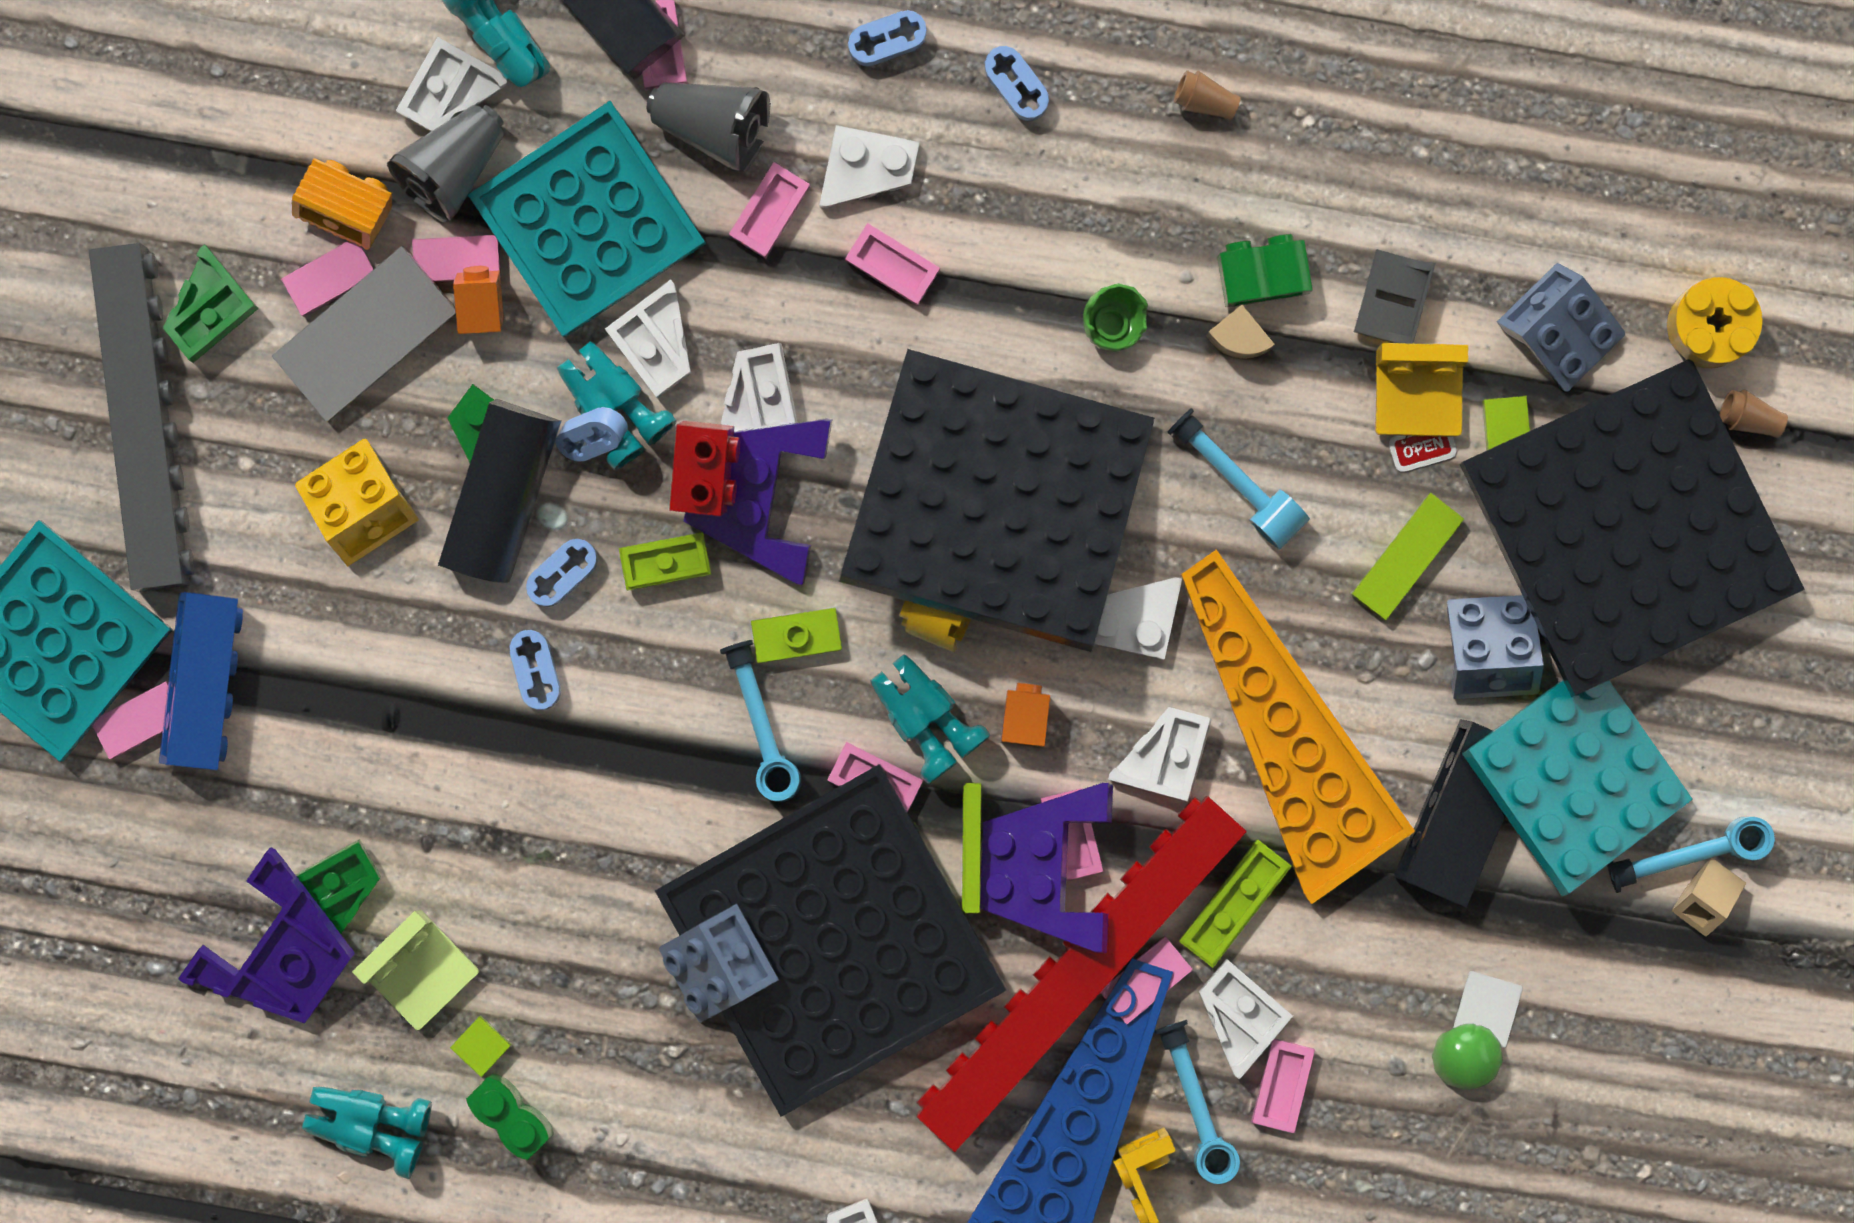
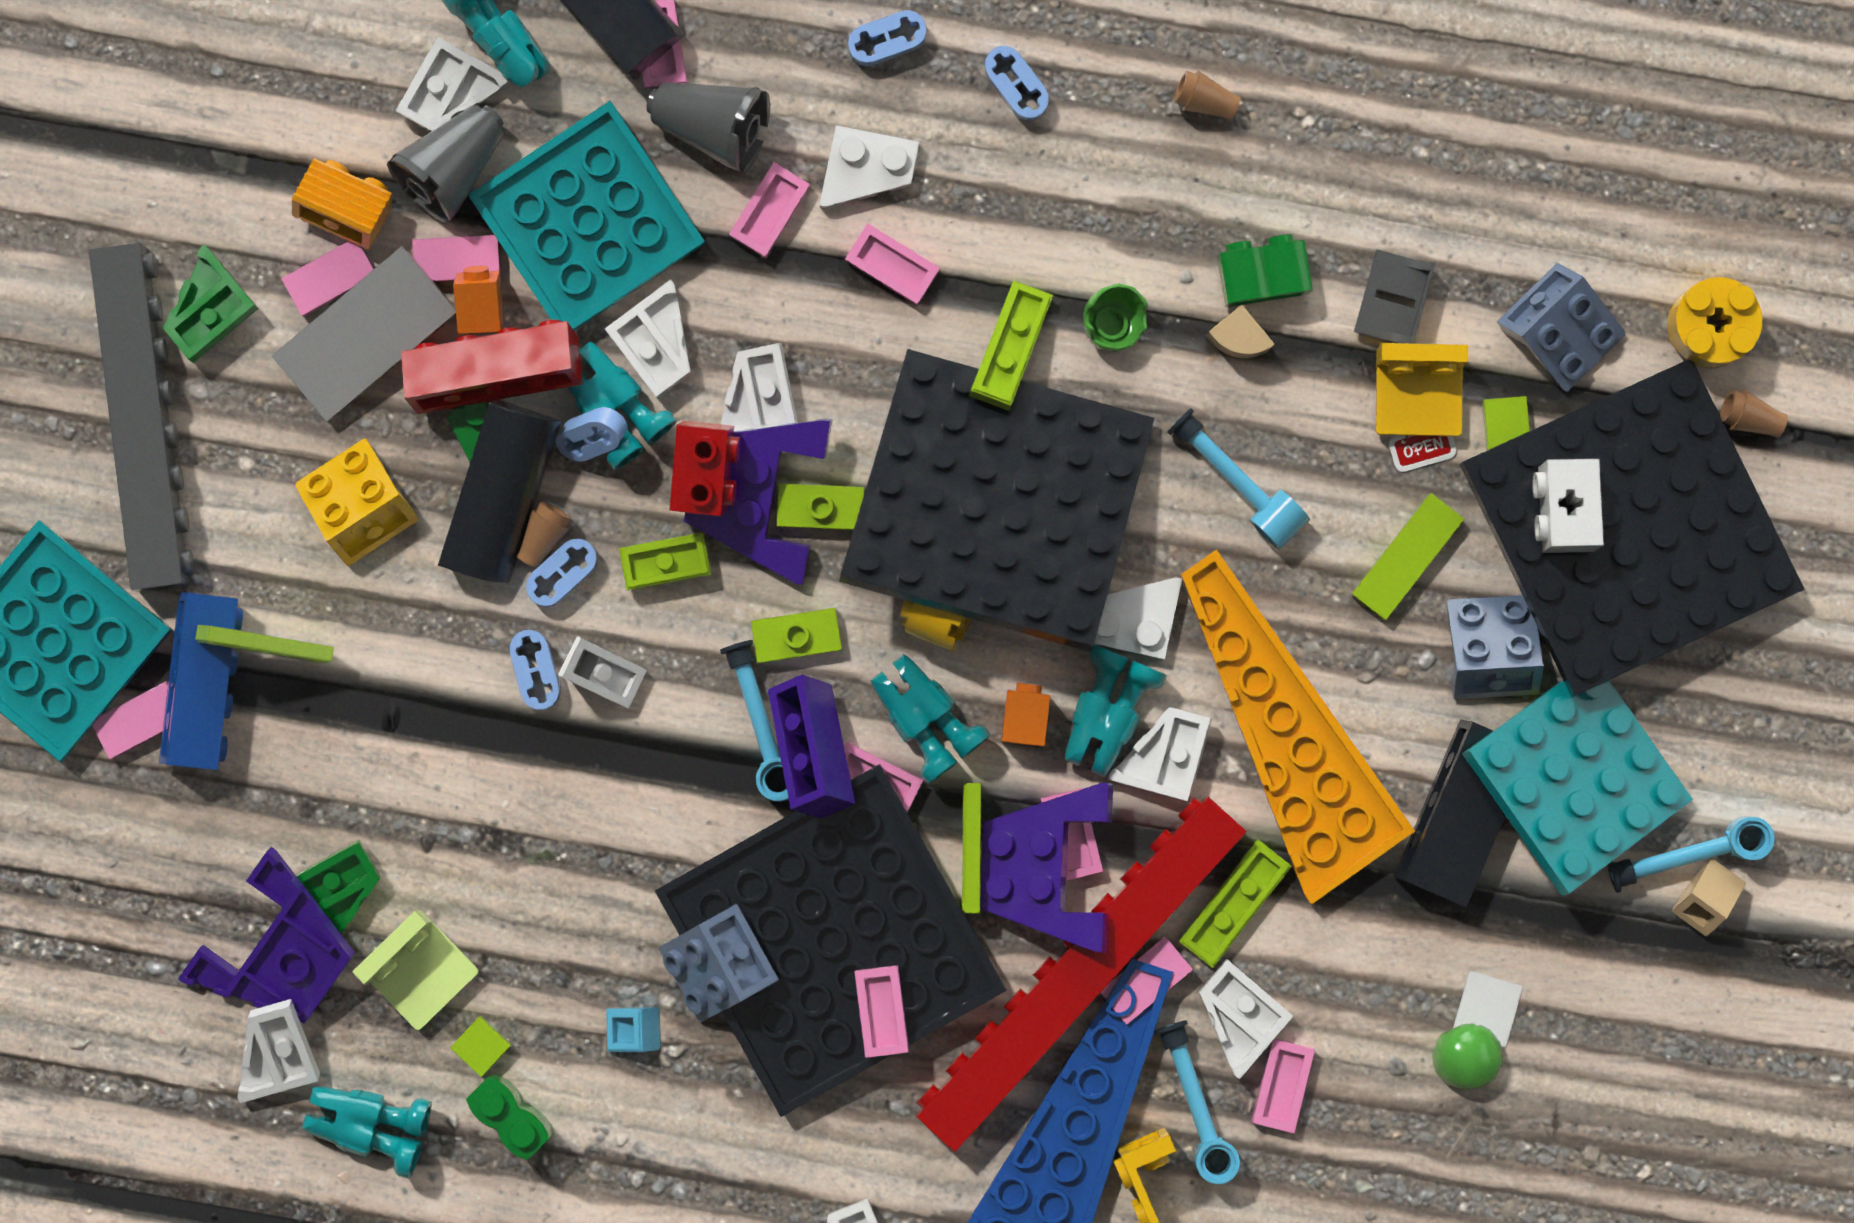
none -> lime tile [195,625,334,664]
none -> white wing [237,999,320,1103]
none -> brick [401,320,583,414]
none -> medium nougat cone [516,501,571,568]
none -> white slope [558,636,647,708]
none -> medium azure slope [606,1007,661,1052]
none -> dark purple brick [767,674,855,819]
none -> lime plate [777,483,865,530]
none -> bright pink tile [854,965,909,1058]
none -> lime tile [969,280,1053,411]
none -> teal piece [1065,644,1167,777]
none -> white brick [1532,459,1603,553]

